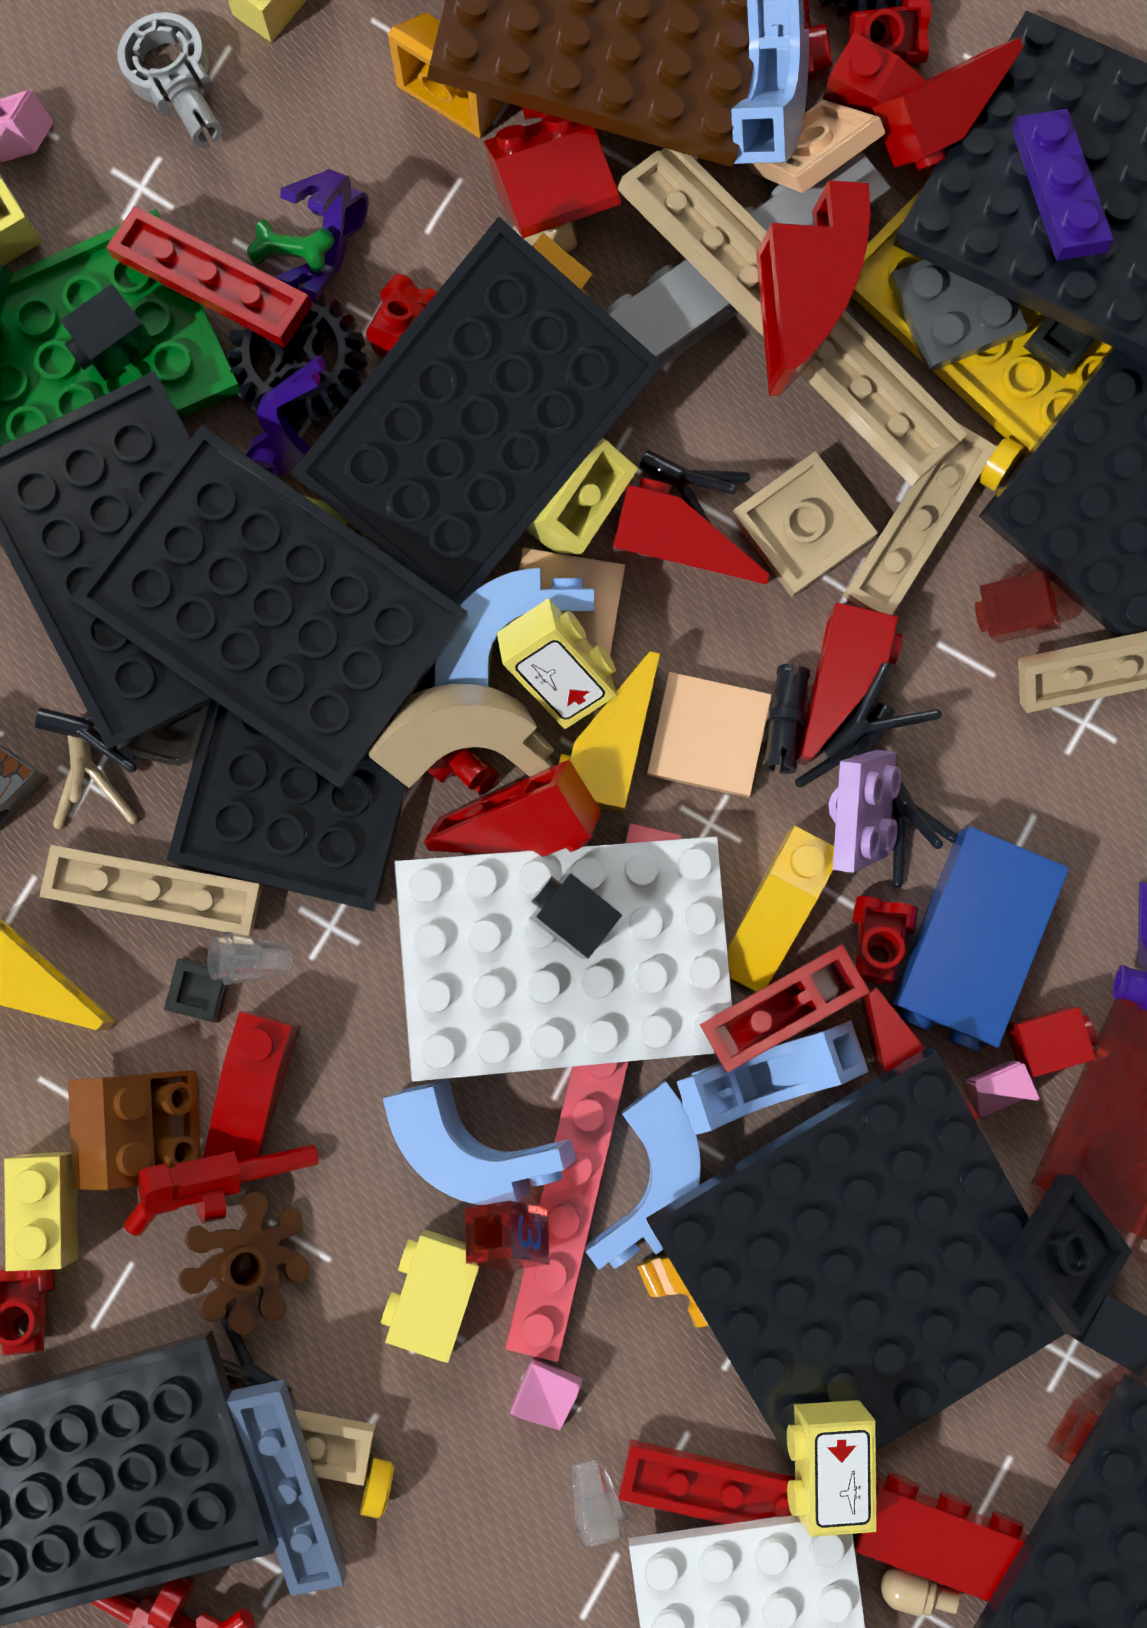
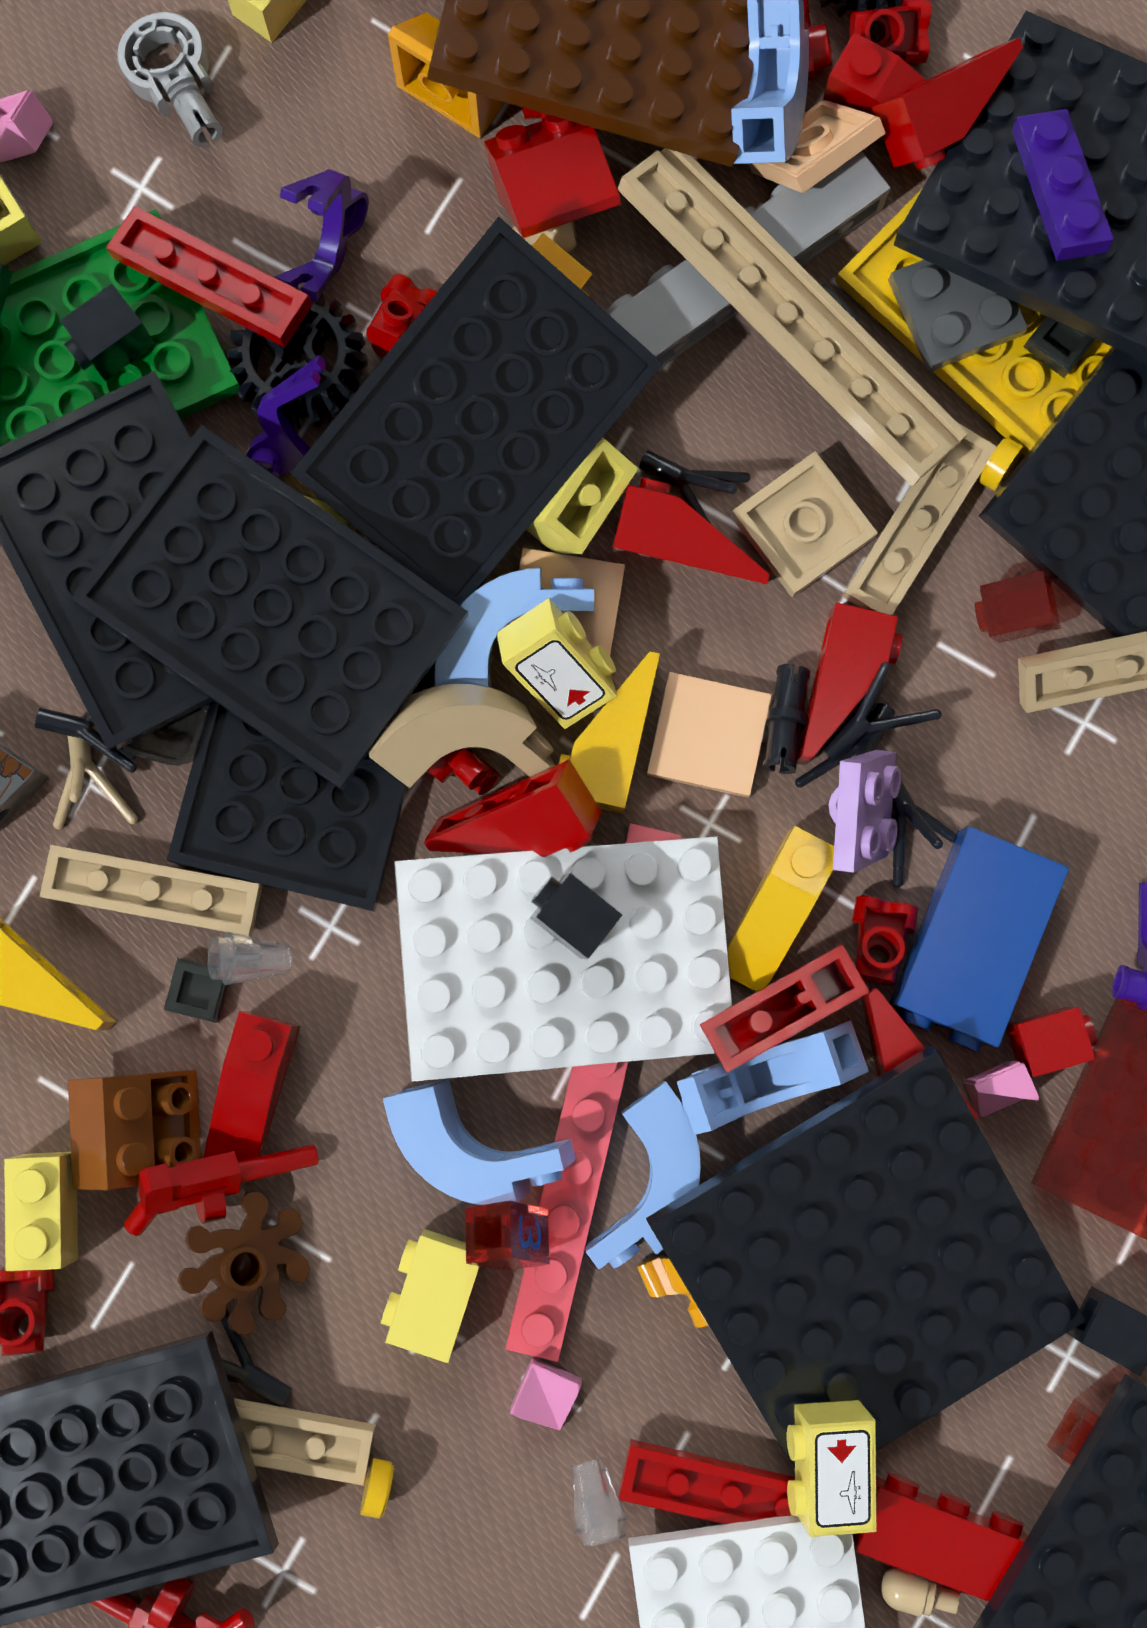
sand blue plate [226,1379,347,1596] -> none
green piece [246,219,335,273] -> none
red slope [756,180,871,396] -> none
black plate [1005,1174,1132,1335] -> none

